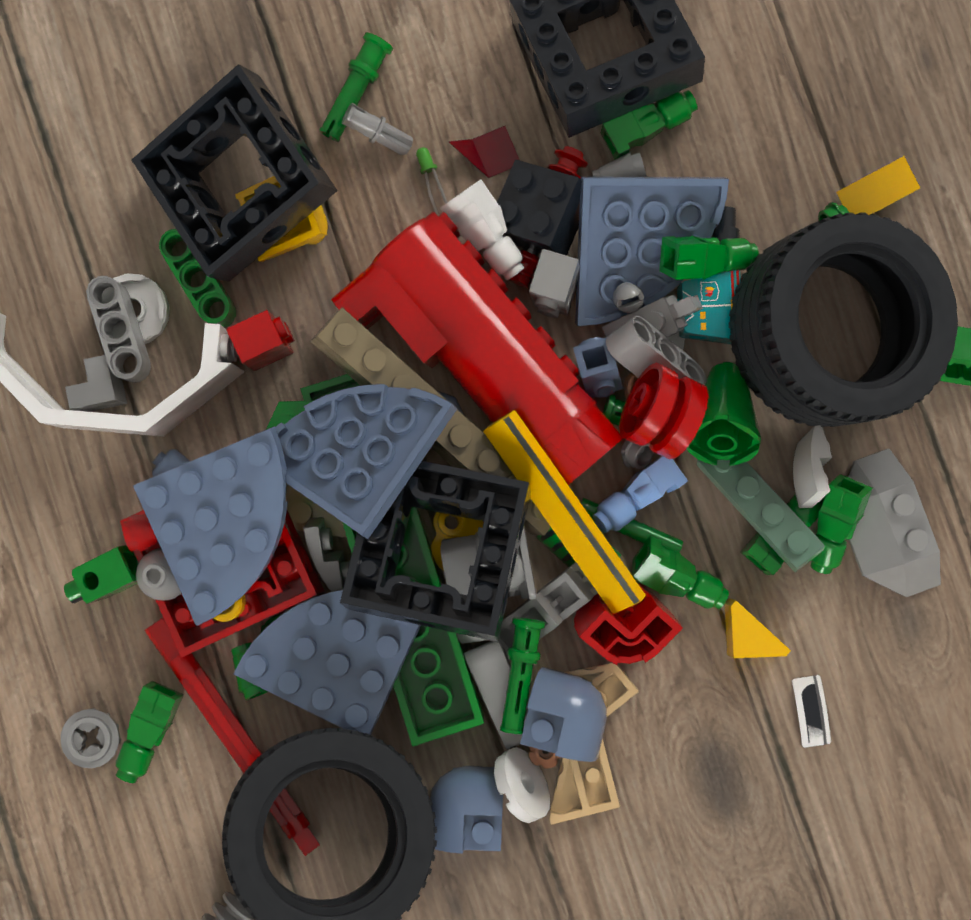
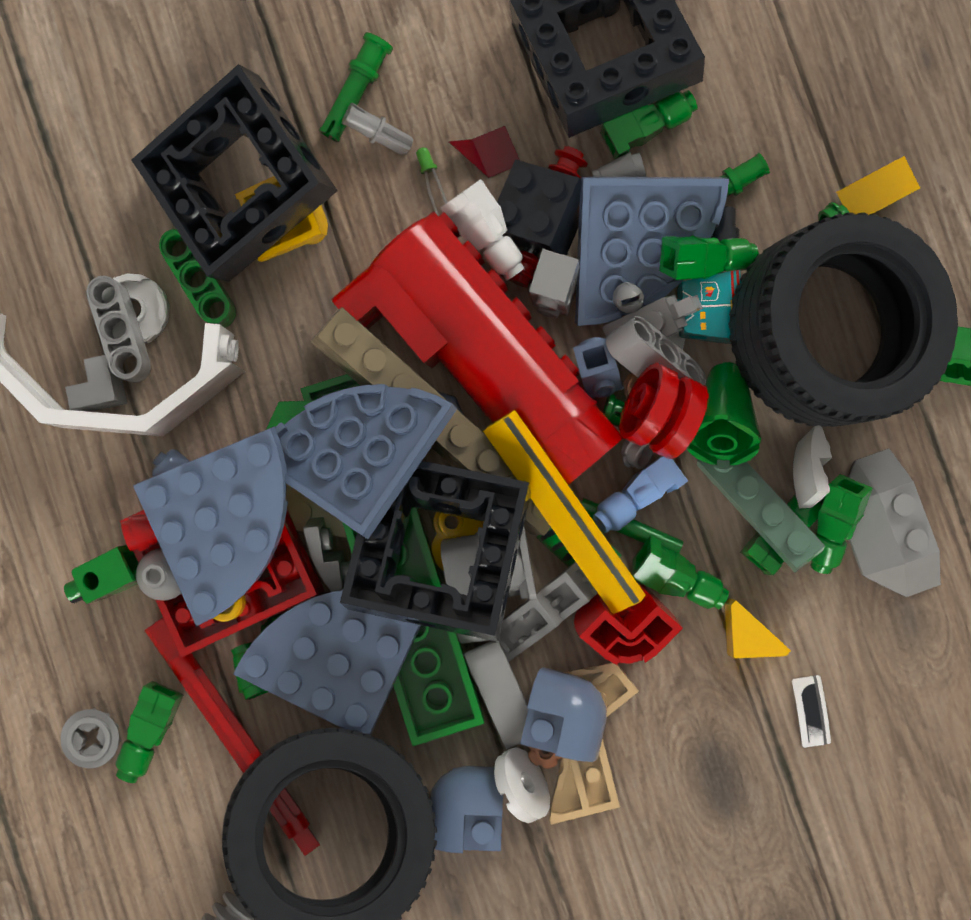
red brick [226,310,295,371] -> none
green pin [500,617,546,734] -> none
none -> green pin [720,153,770,197]

